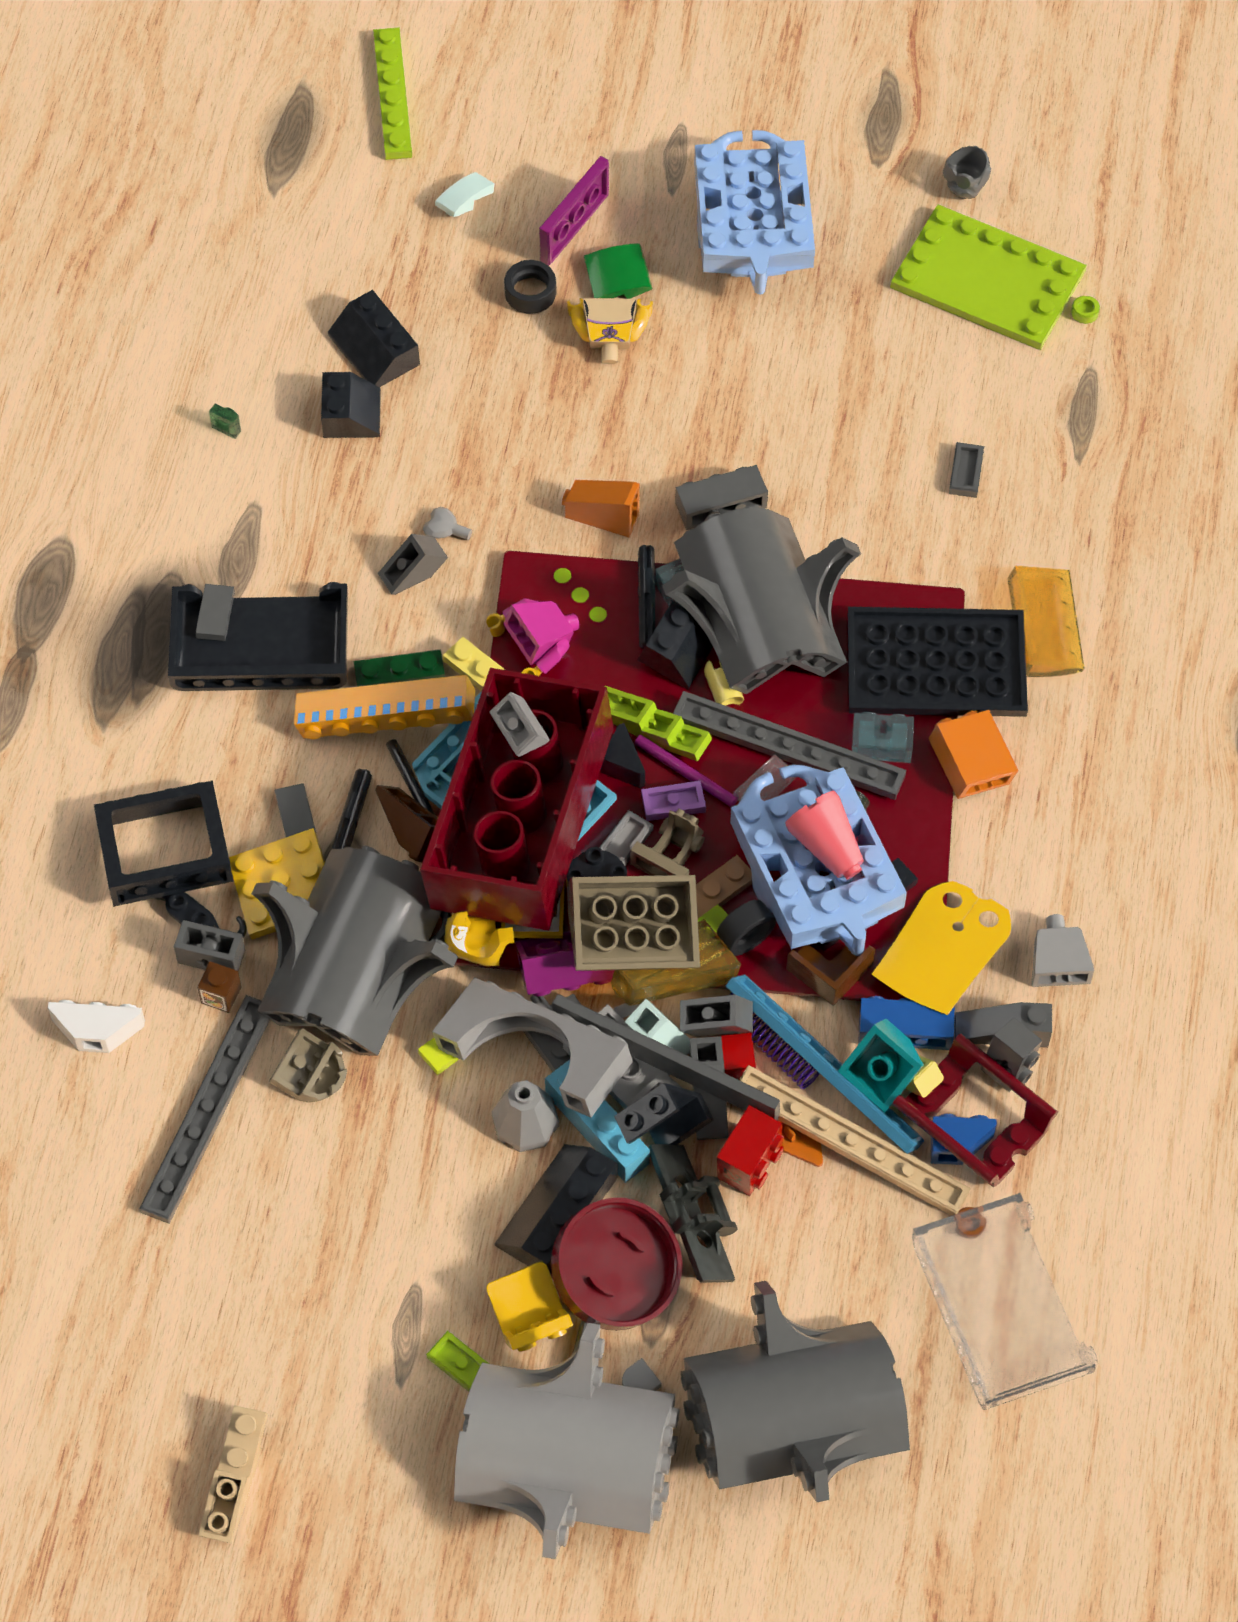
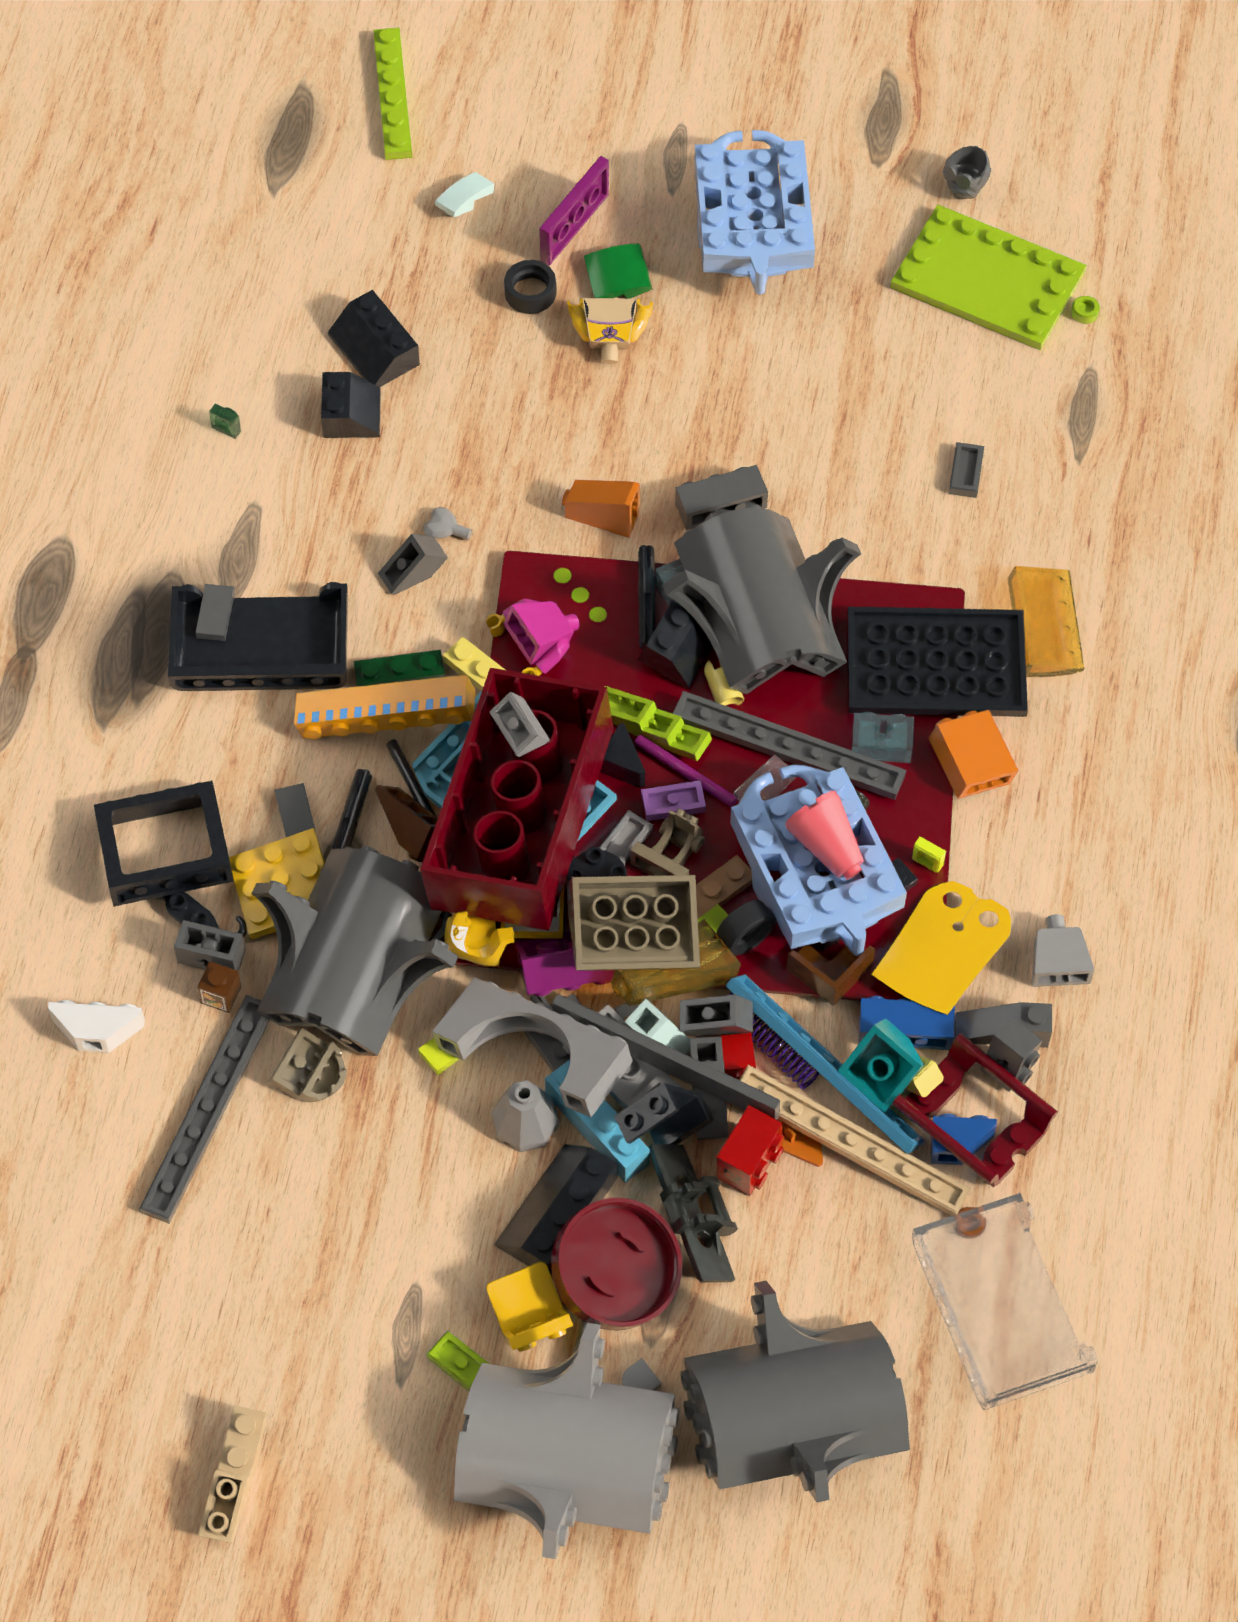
none -> neon yellow tile [912,837,946,873]

